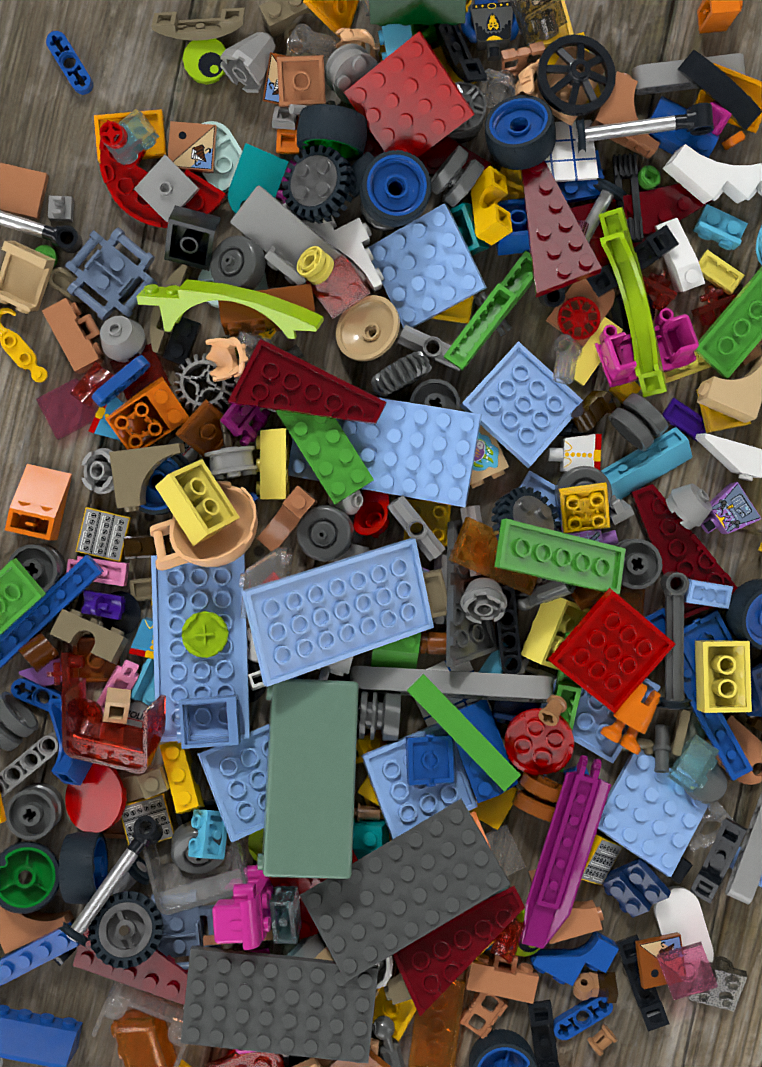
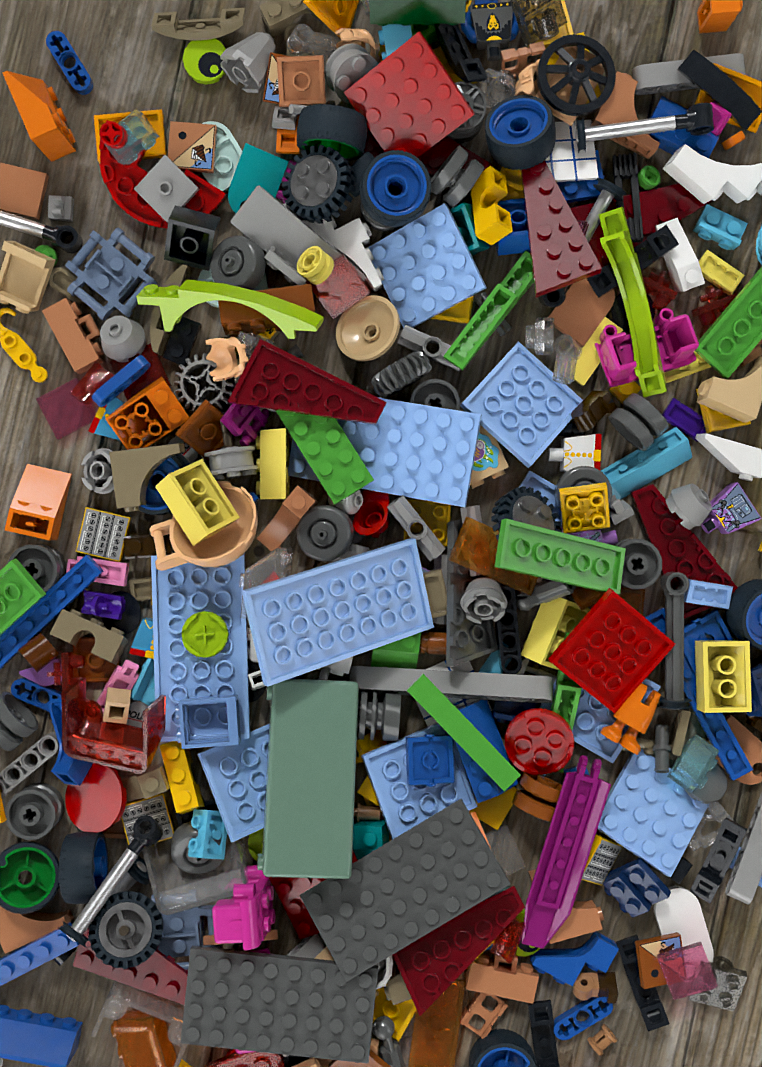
clear light blue brick [269,886,302,944] -> none
medium nougat bush [538,695,567,726] -> none
red wheel [557,296,601,340] -> none
none -> orange slope [2,71,76,162]
none -> clear piece [525,317,554,355]

